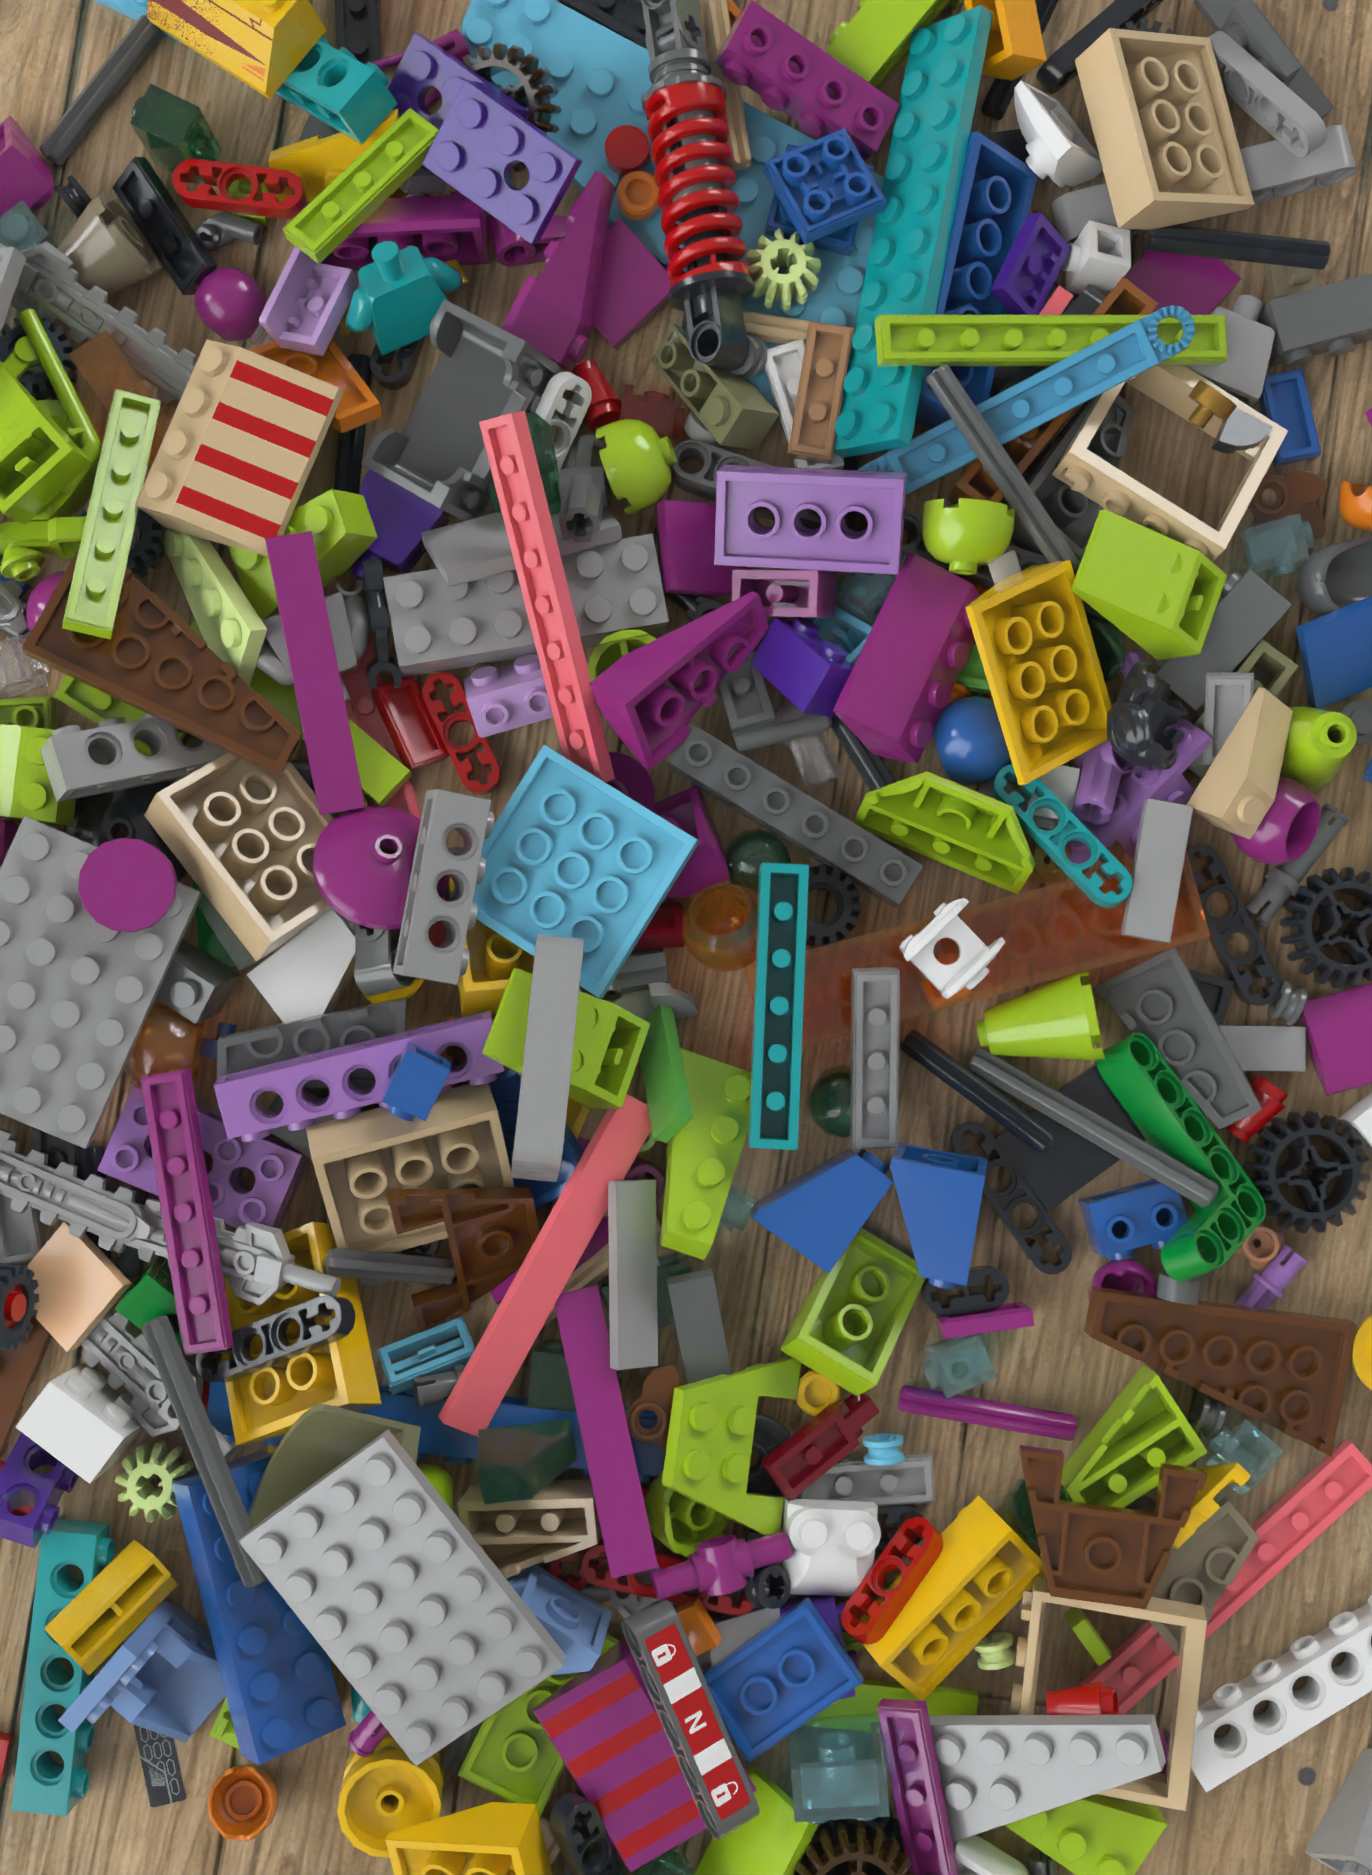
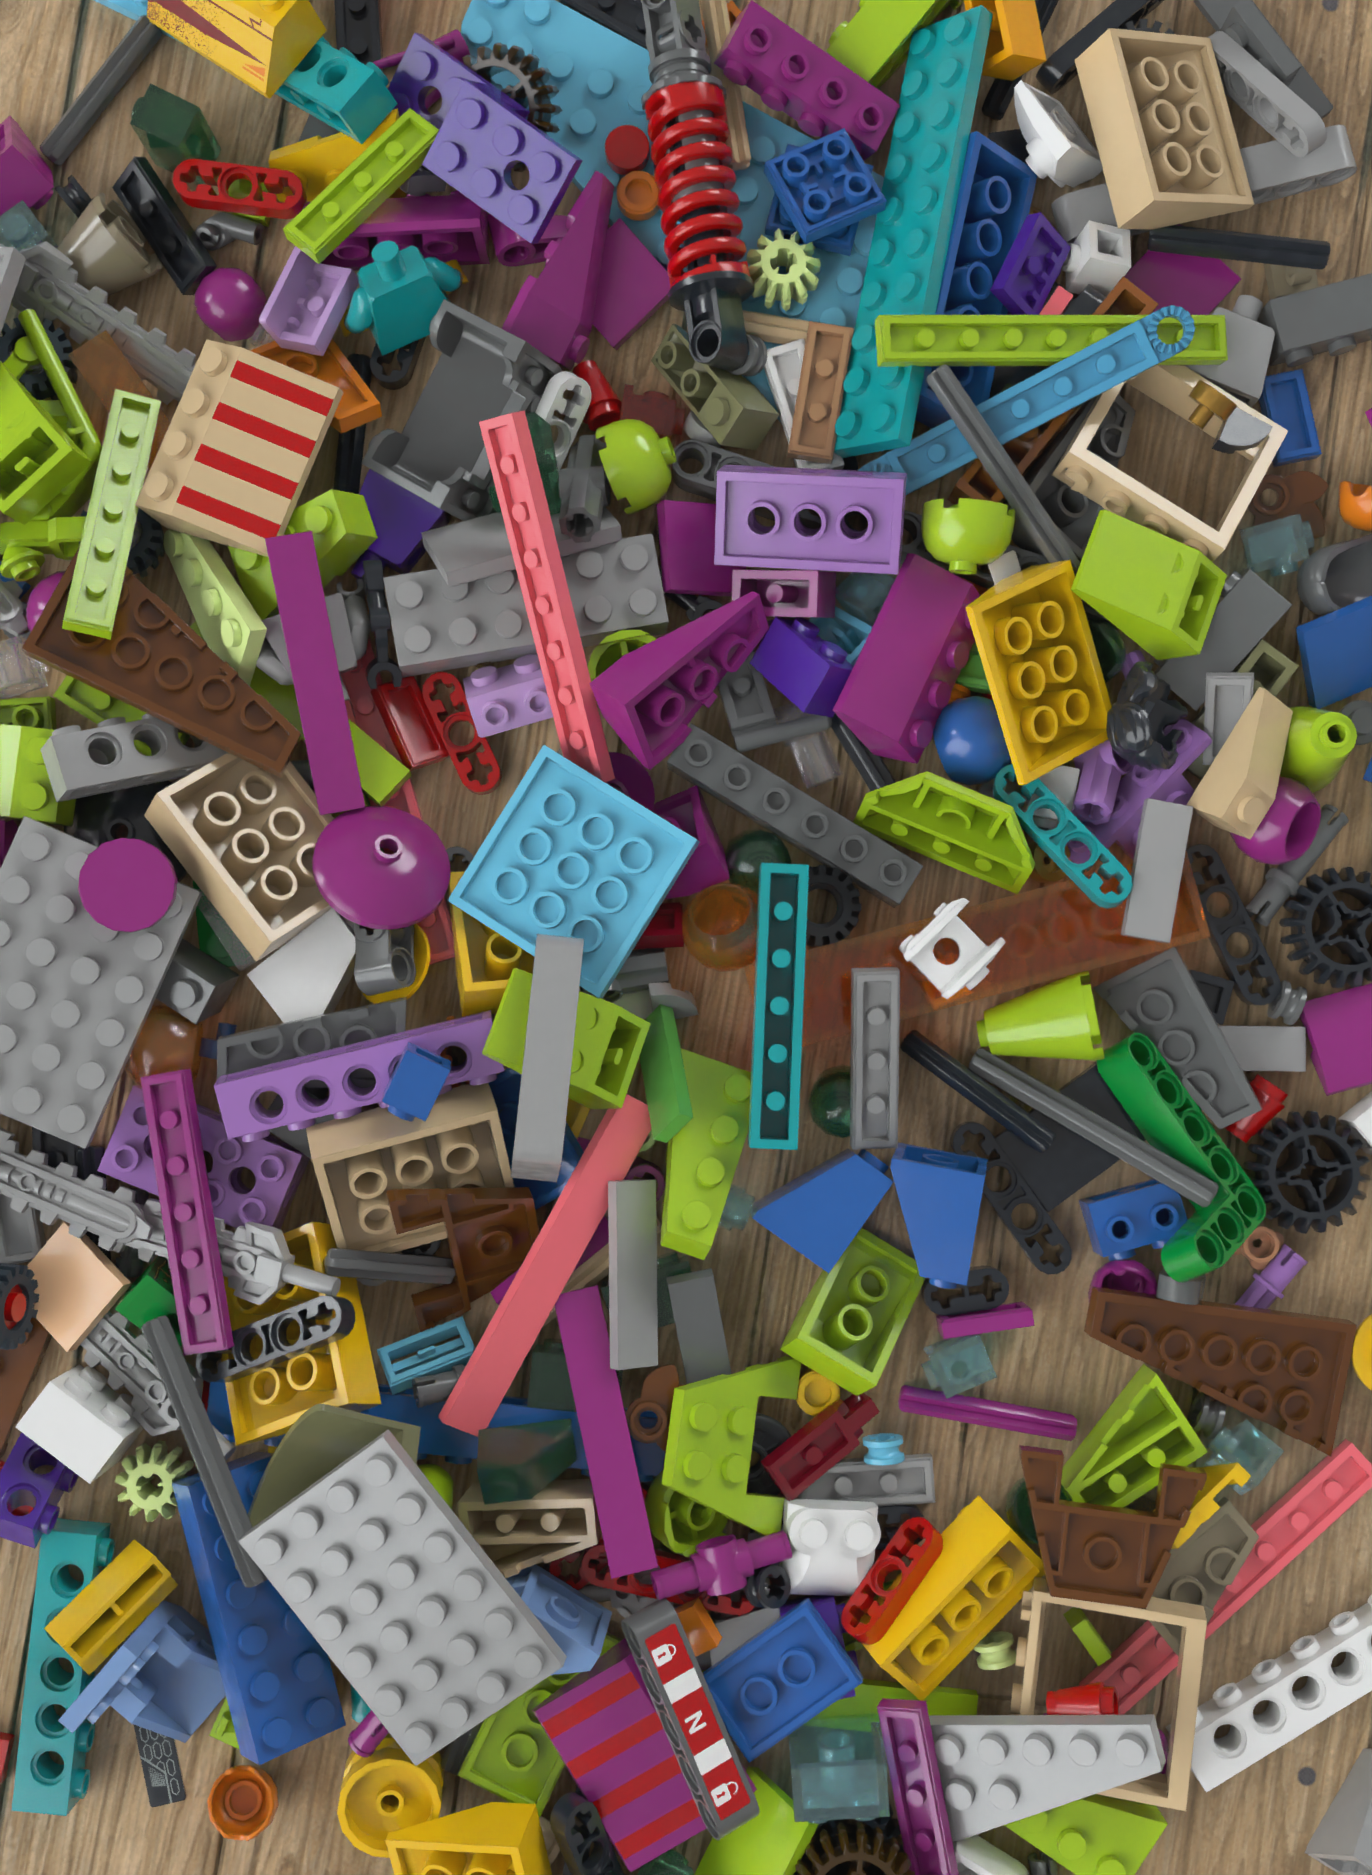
light grey brick [393,789,494,985] -> none

